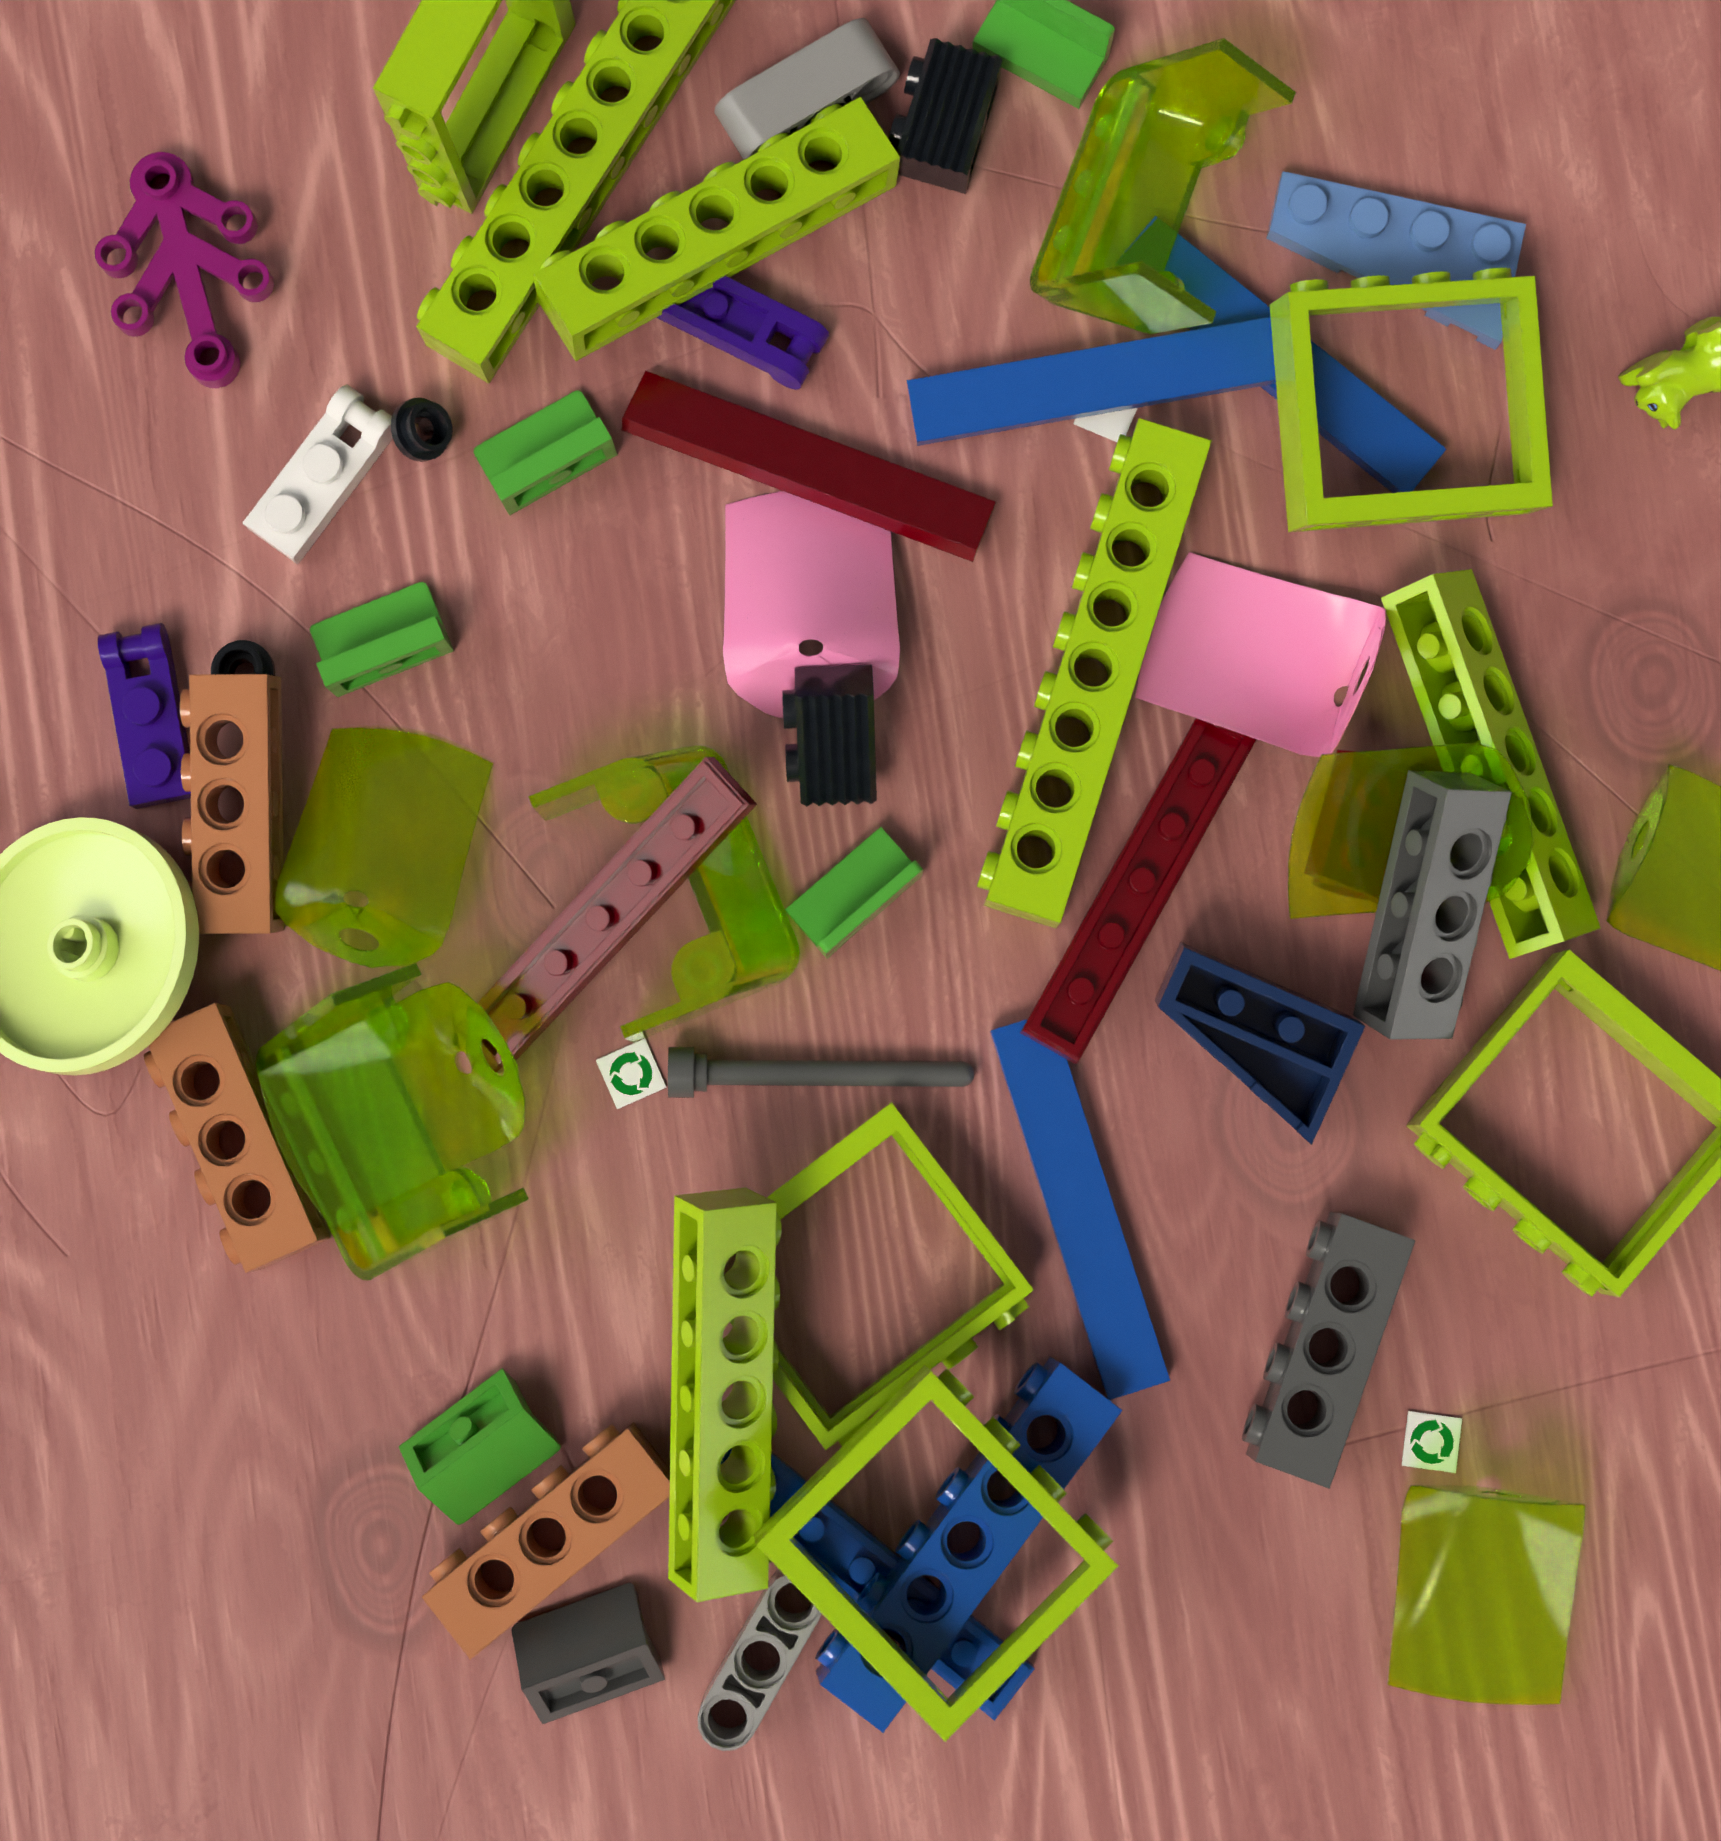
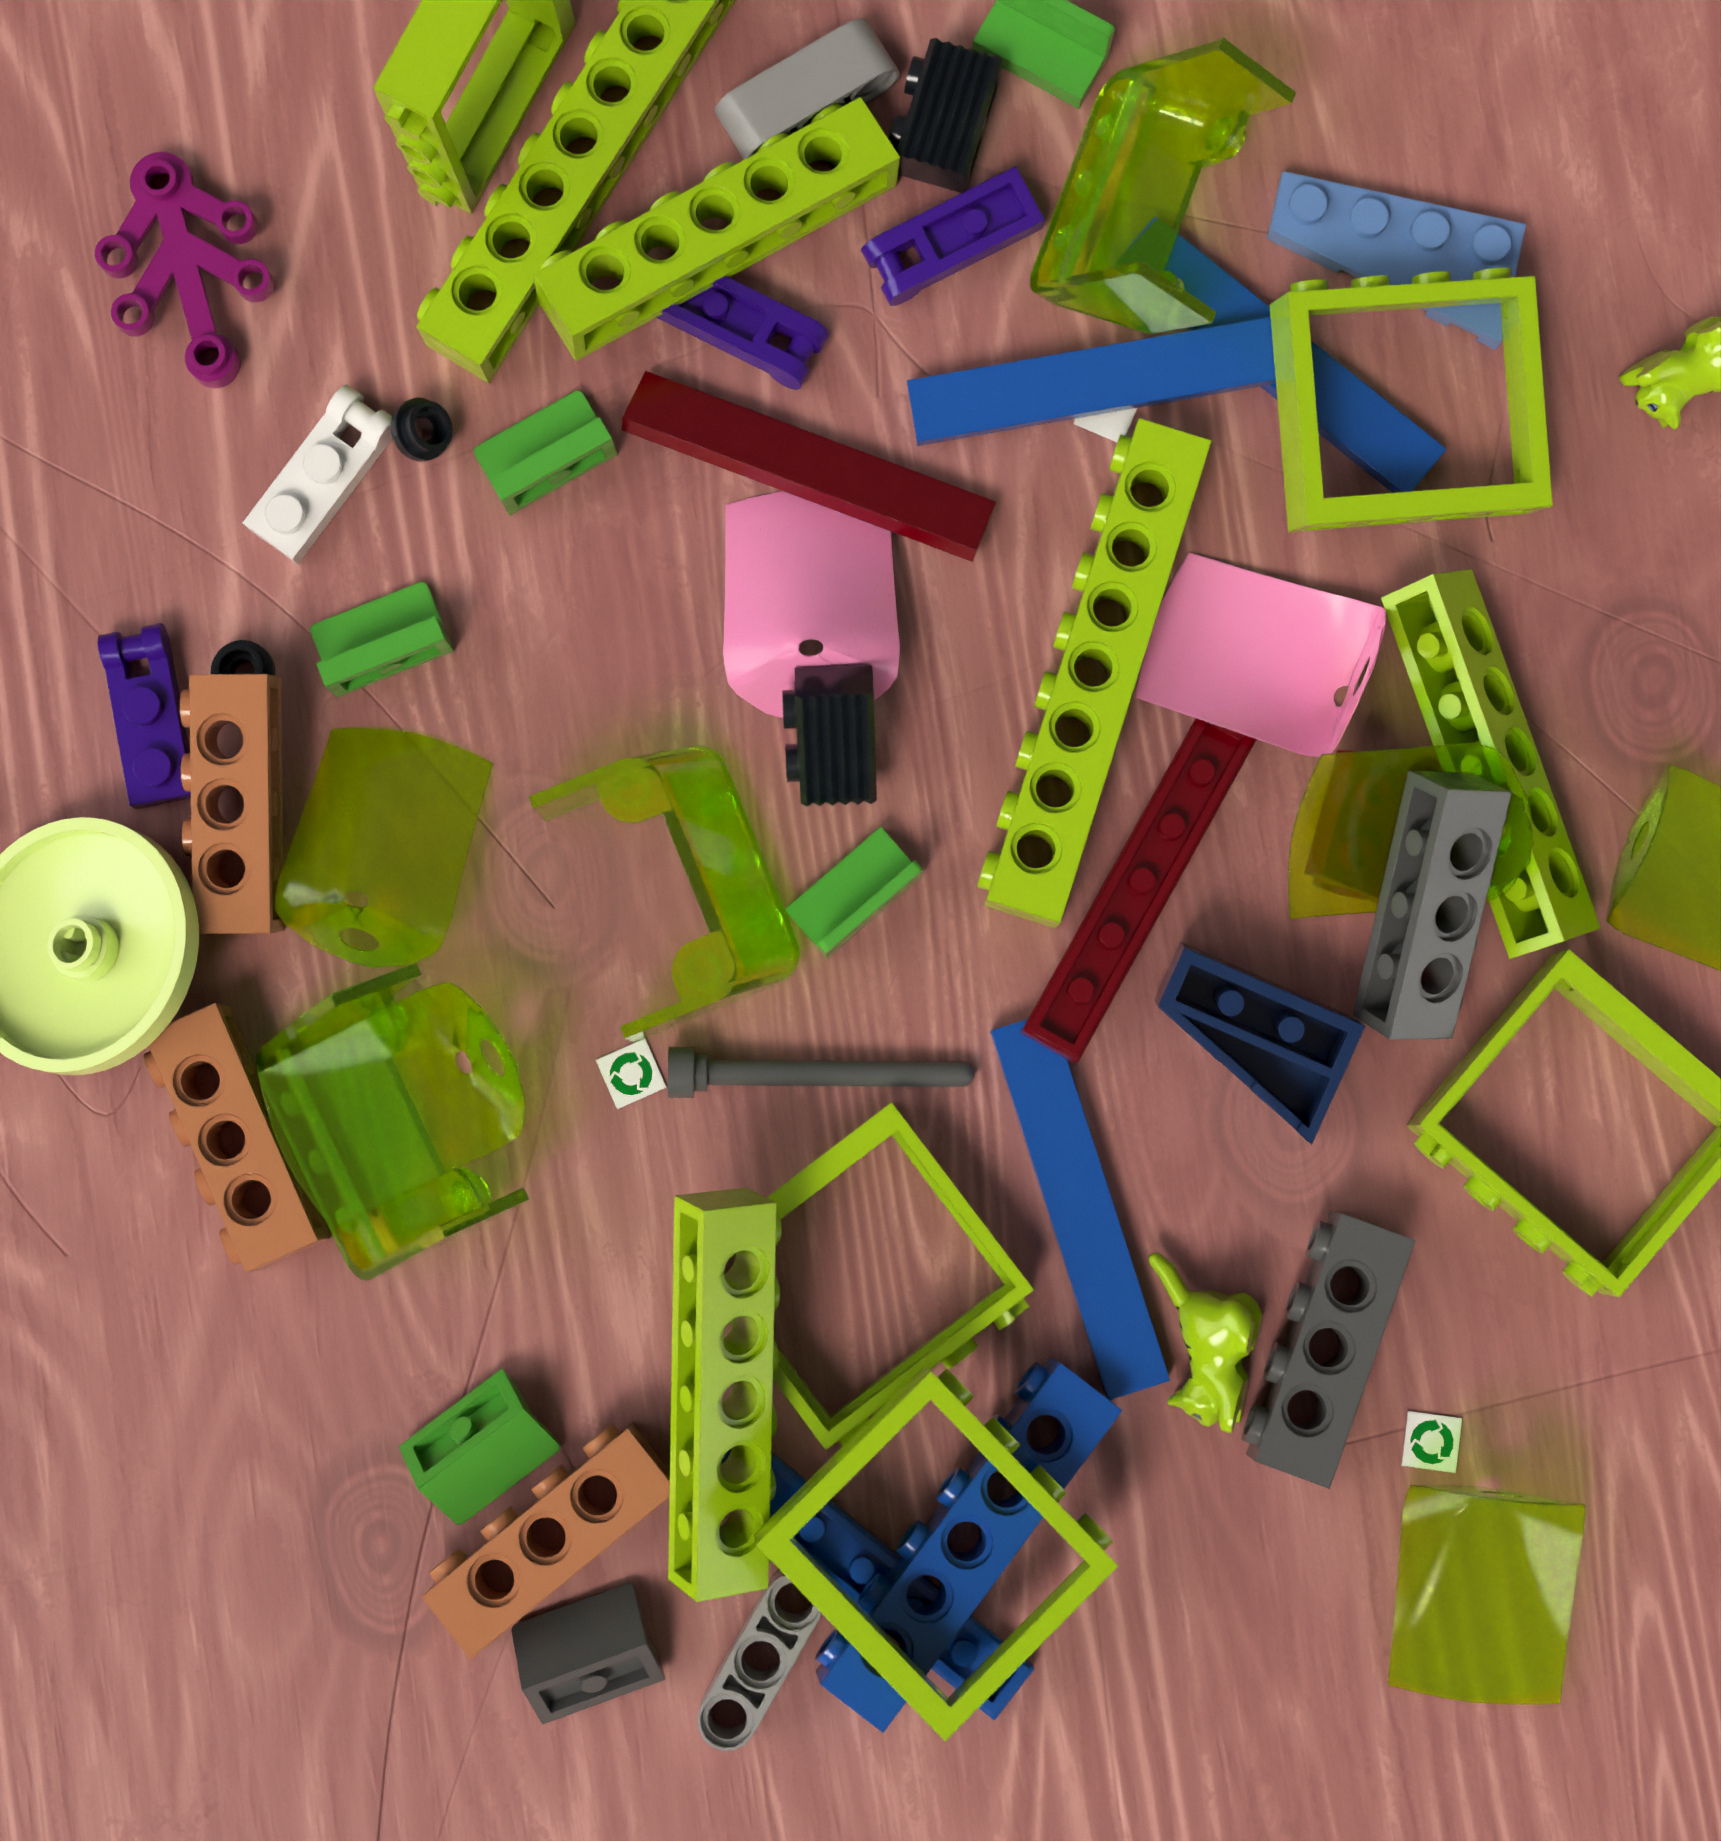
tile [455,757,757,1074] -> none
none -> dark purple plate [861,166,1045,306]
none -> lime animal [1149,1252,1263,1433]

